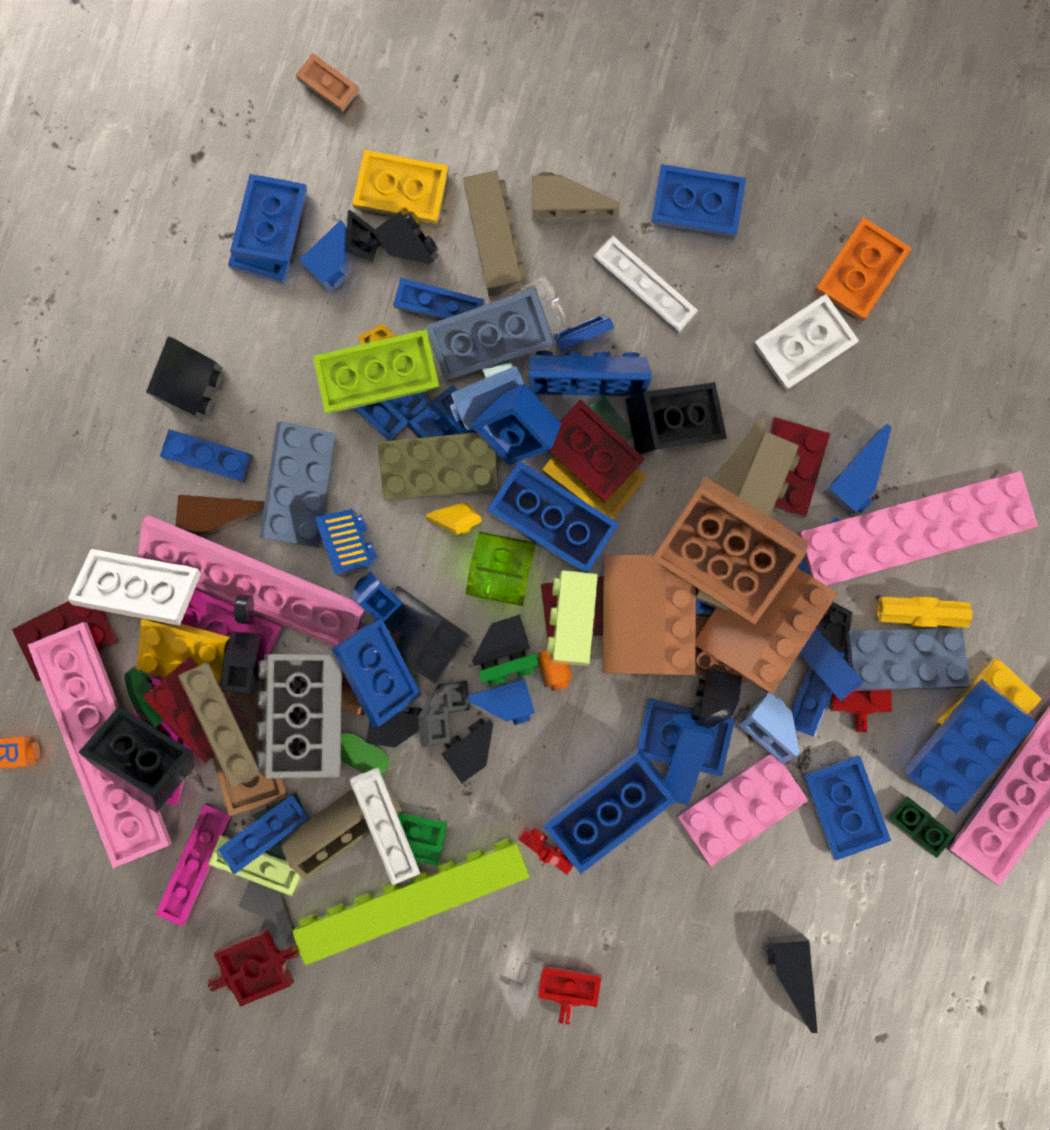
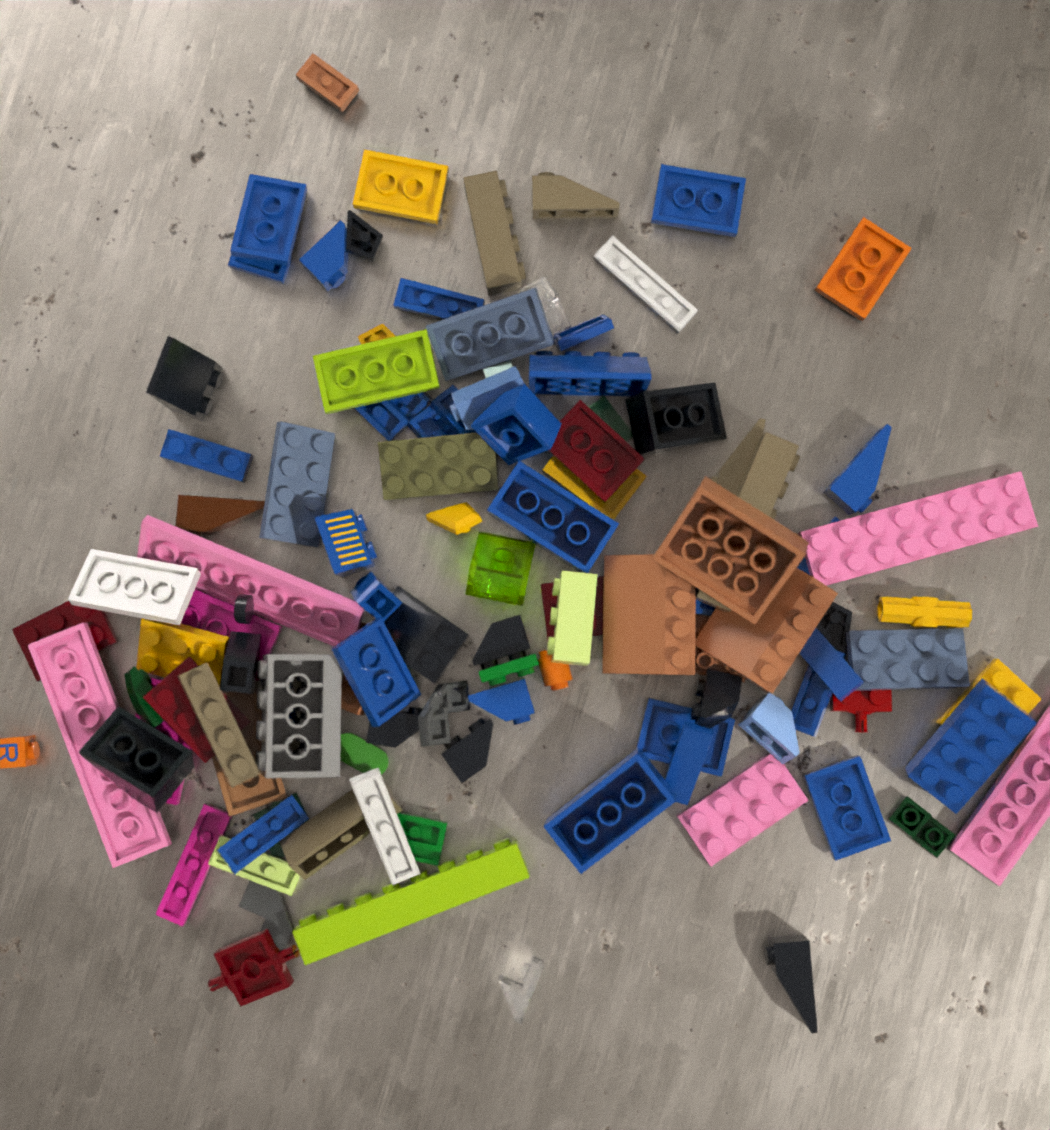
black slope [373,207,439,264] -> none
red plate [518,827,574,875] -> none
red plate [538,965,602,1025] -> none
white plate [753,294,859,391] -> none
dark red plate [769,417,830,517] -> none

